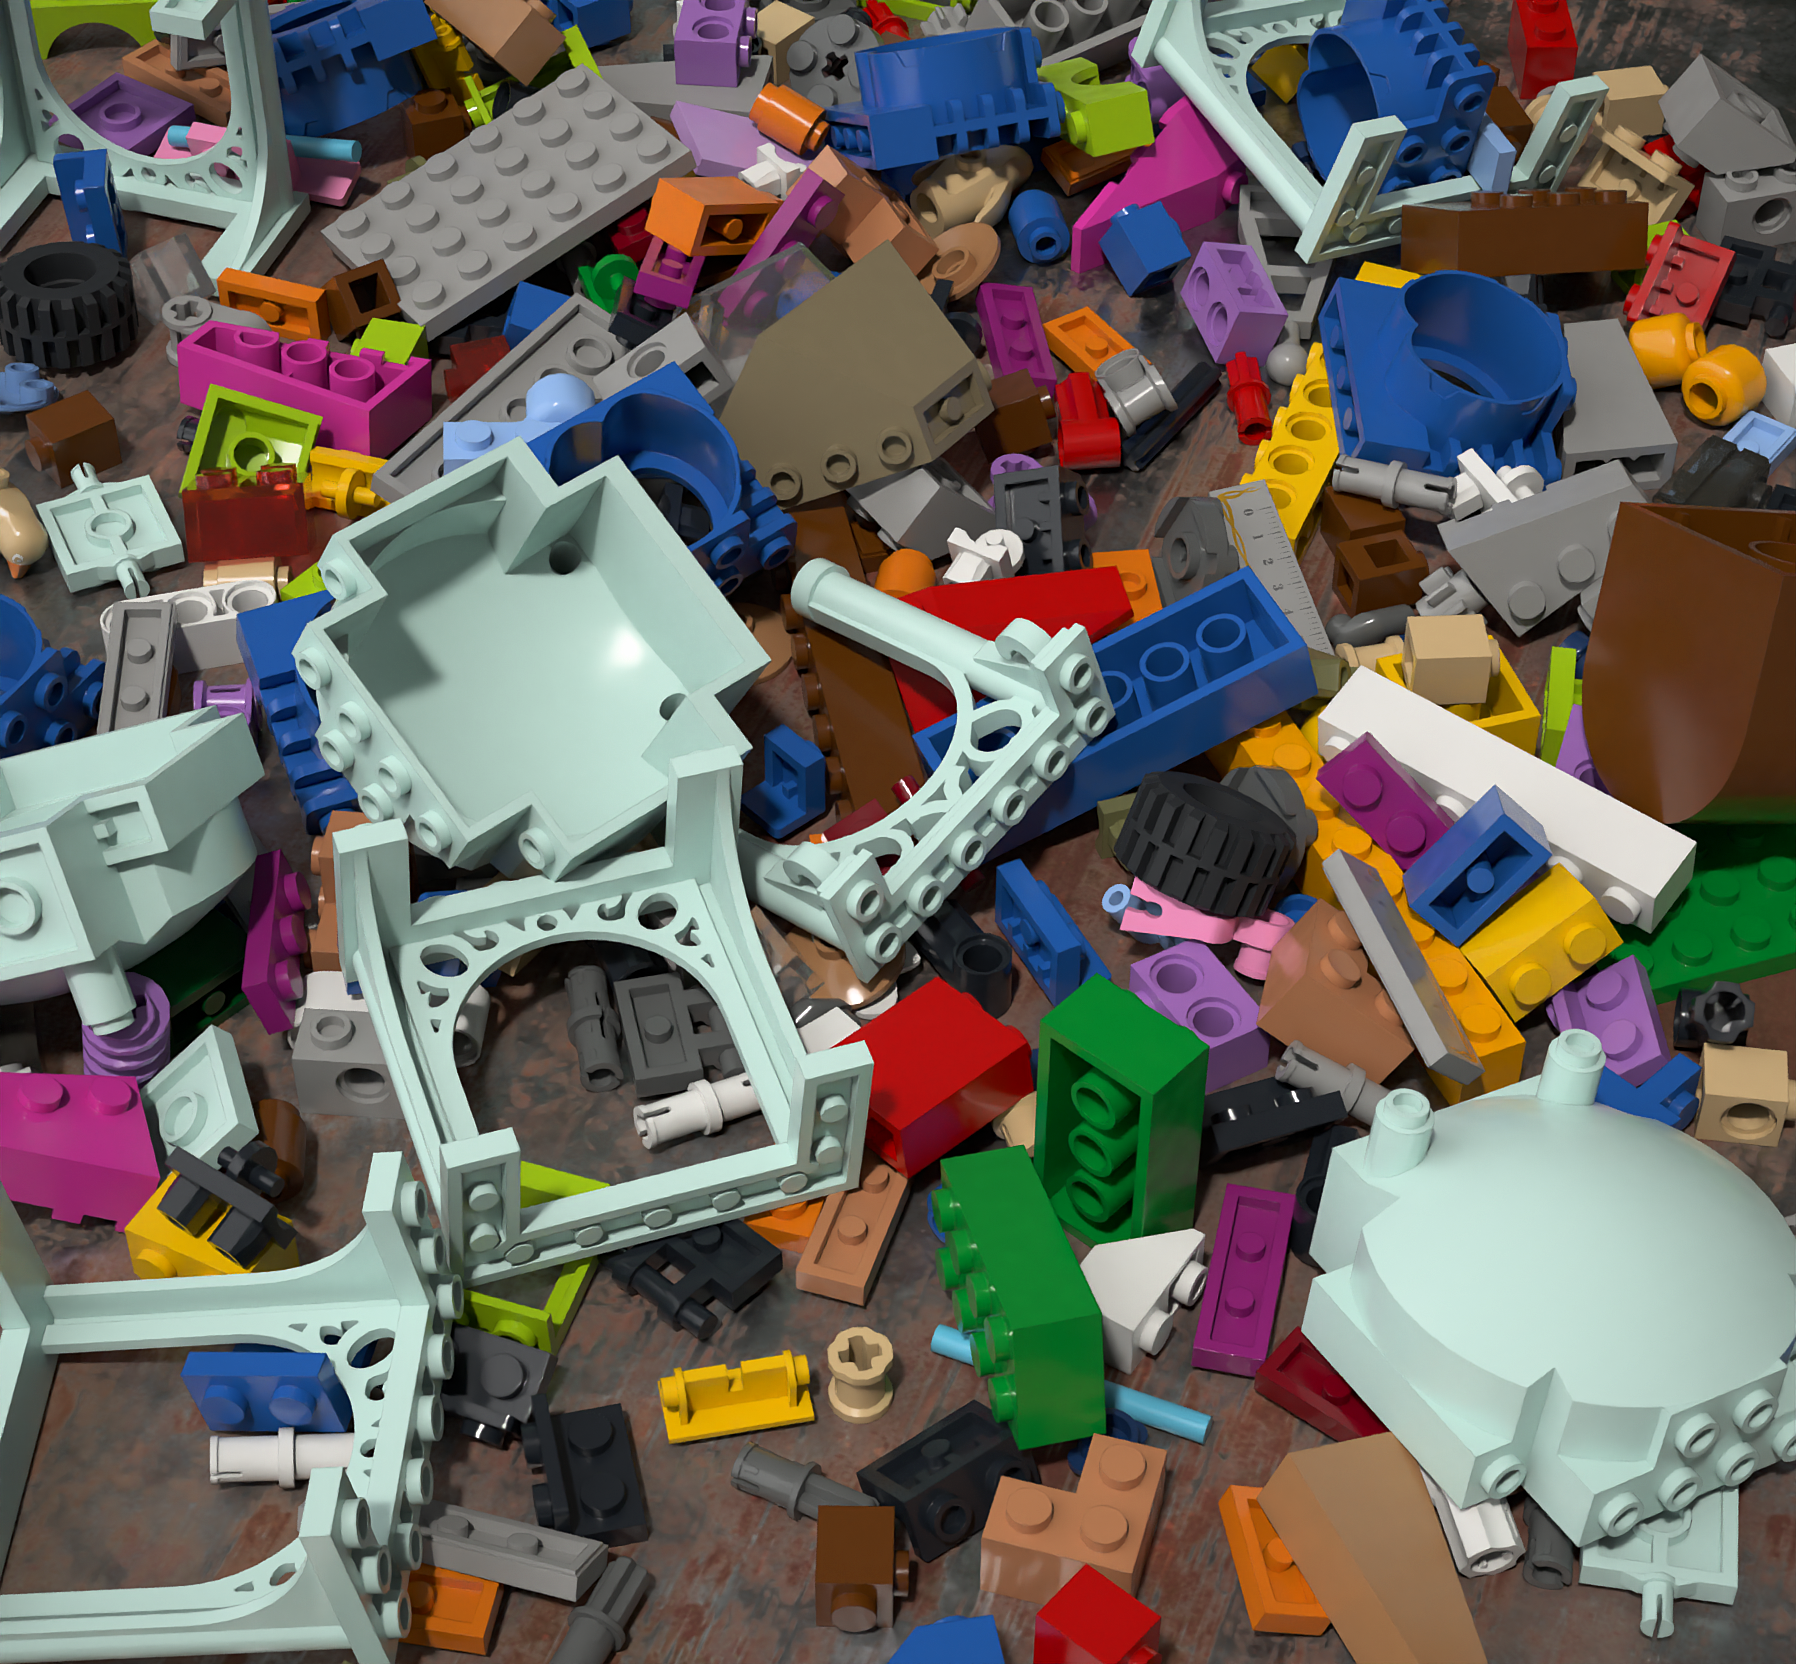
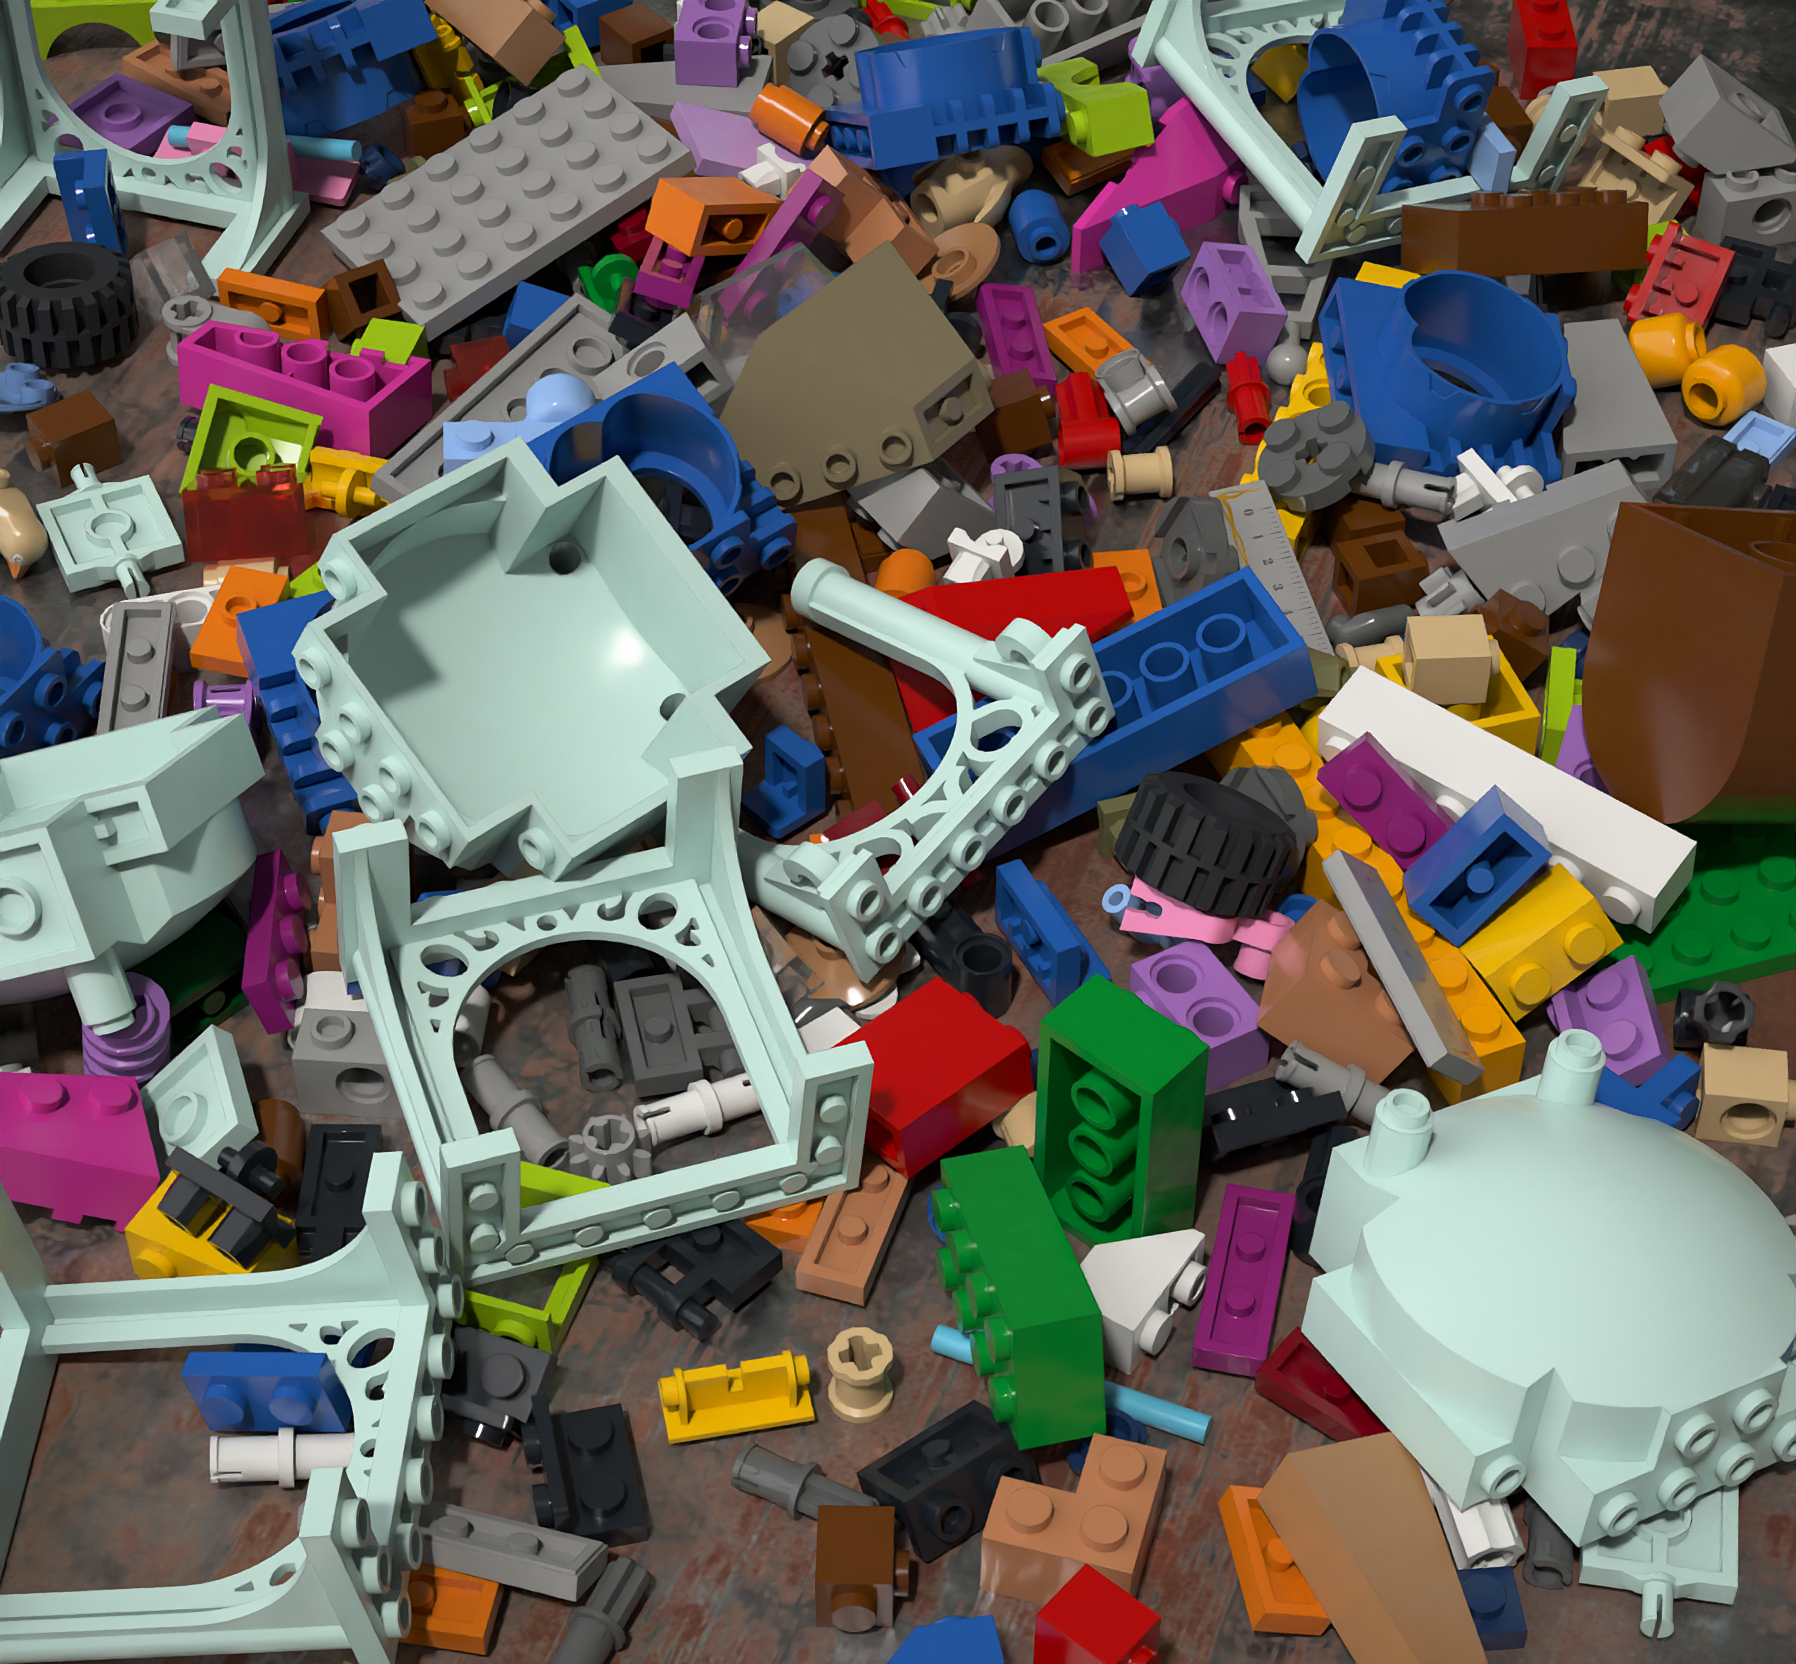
none -> orange plate [189,565,291,678]
none -> black hinge [295,1124,383,1263]
none -> dark blue plate [359,142,405,191]
none -> light grey pin [459,1054,570,1170]
none -> light grey gear [568,1114,653,1186]
none -> reddish brown brick [598,1,674,66]
none -> tan bush [1107,446,1173,502]
none -> dark grey plate [1257,400,1376,512]
none -> dark blue plate [1456,1566,1528,1651]
none -> reddish brown brick [1467,588,1549,682]

